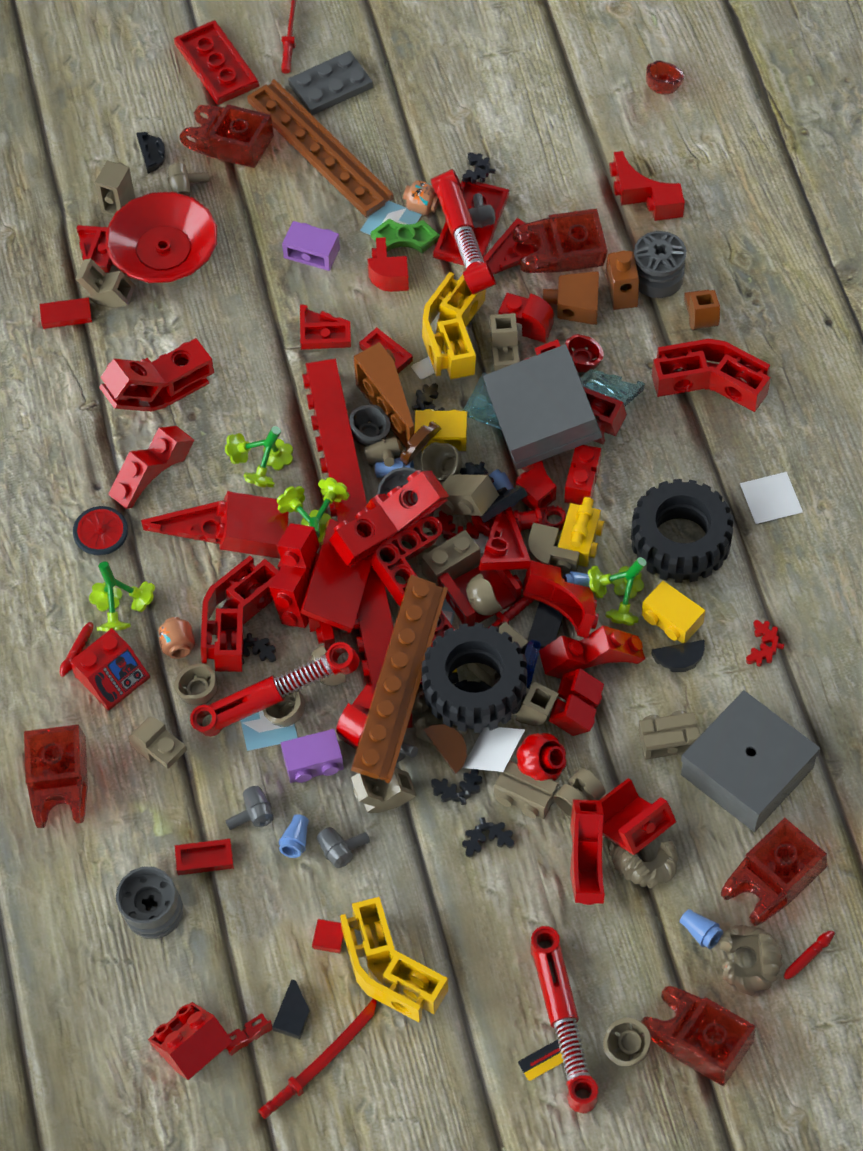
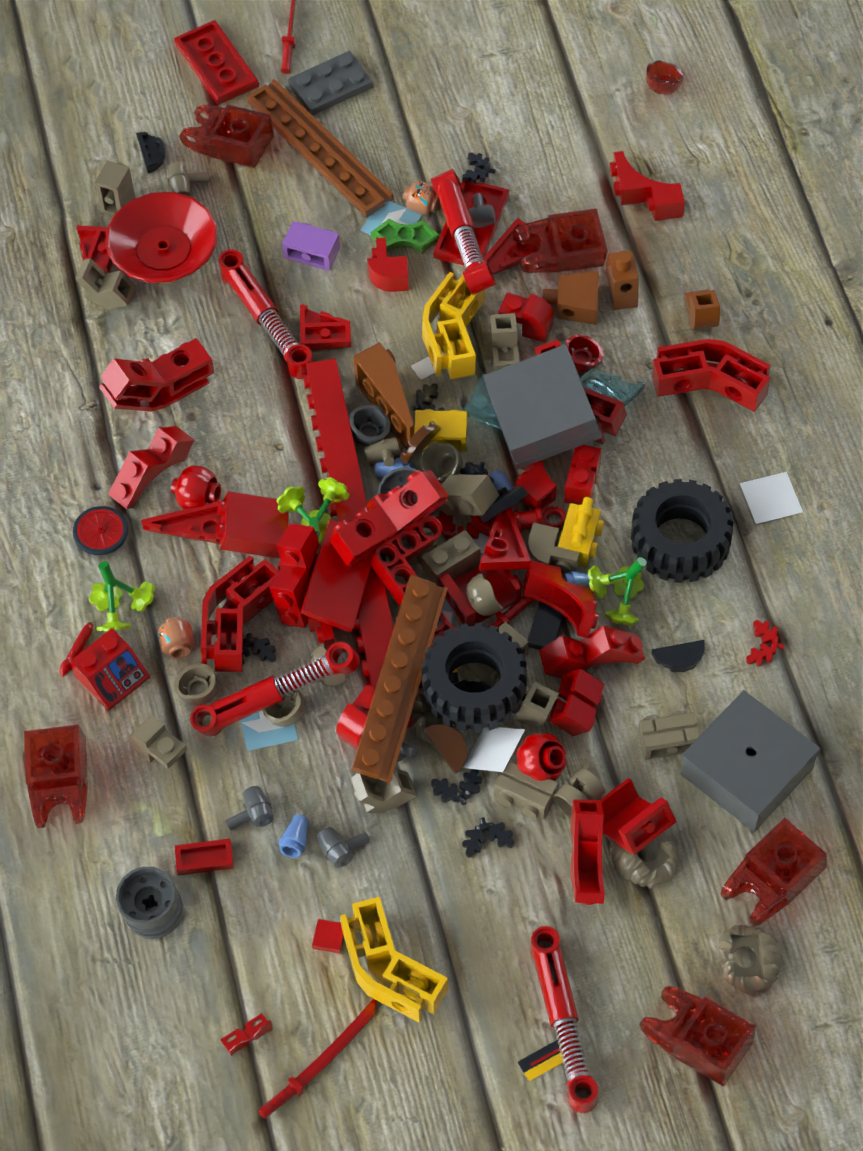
red tile [40,297,92,329] -> none
red slope [147,1002,233,1080] -> none
lime plant [225,426,294,488] -> none
black tile [272,979,310,1040] -> none
medium lavender brick [281,729,344,783] -> none
red tile [359,327,413,374] -> none
clear blue tile [525,639,541,689] -> none
dark tan helmet [603,1018,651,1066] -> none
dark grey wheel [634,231,687,298] -> none
yellow brick [641,580,706,644] -> none
medium blue cone [680,909,723,949] -> none
red piece [784,931,835,979] -> none
none -> red plant [171,466,221,510]
none -> red piece [219,249,313,379]

